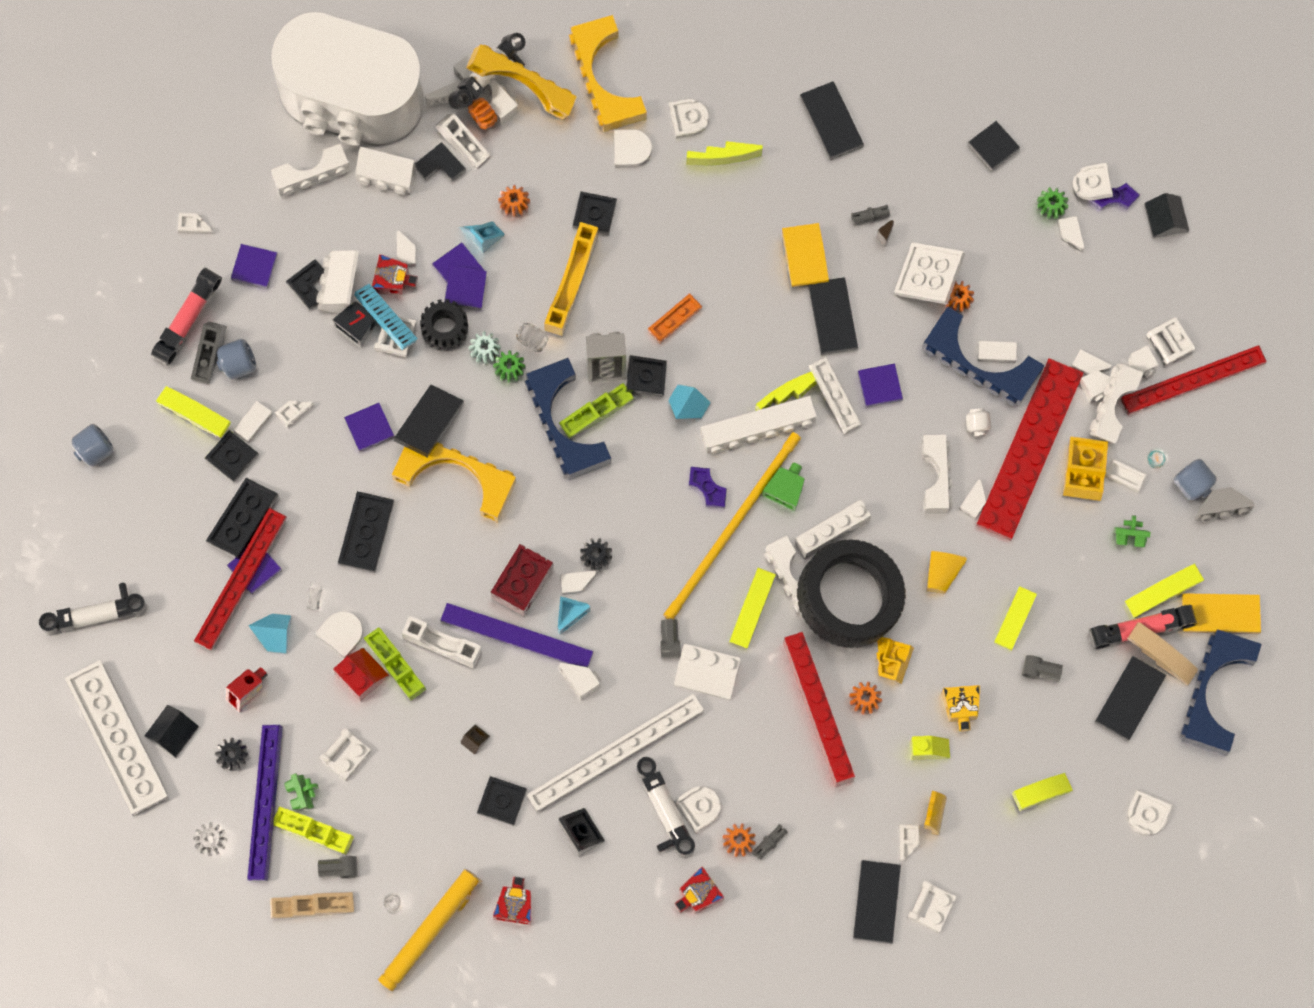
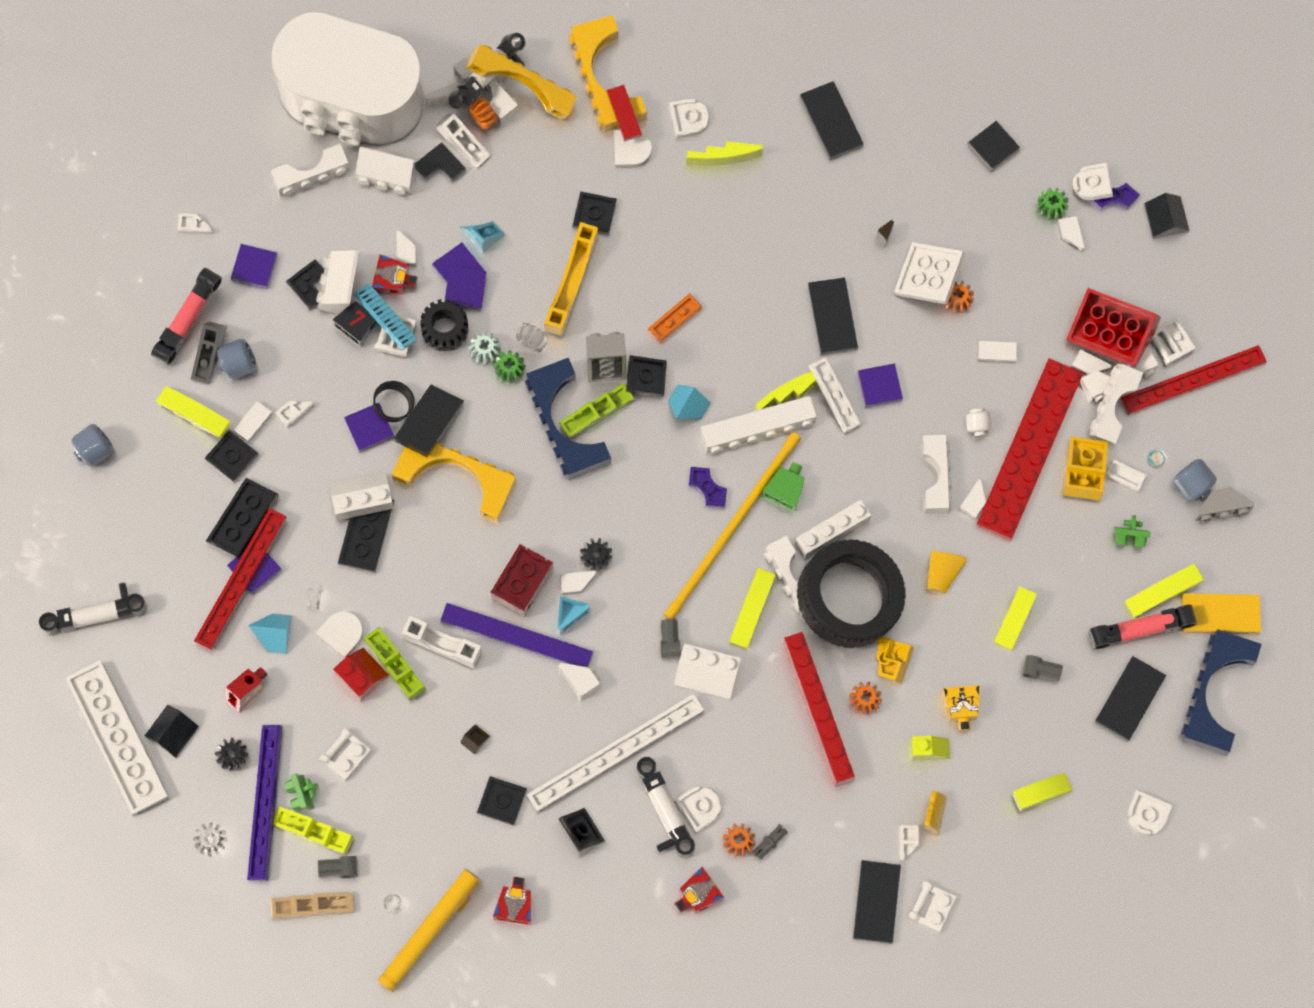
orange gear [498,184,530,217] -> none
yellow slope [782,223,829,287] -> none
dark grey pin [851,205,890,225] -> none
dark blue arch [922,306,1044,407] -> none
tan slope [1127,622,1198,686] -> none
none -> white slope [329,472,394,521]
none -> black tyre [373,381,415,423]
none -> red tile [607,85,642,142]
none -> red slope [1066,288,1161,367]

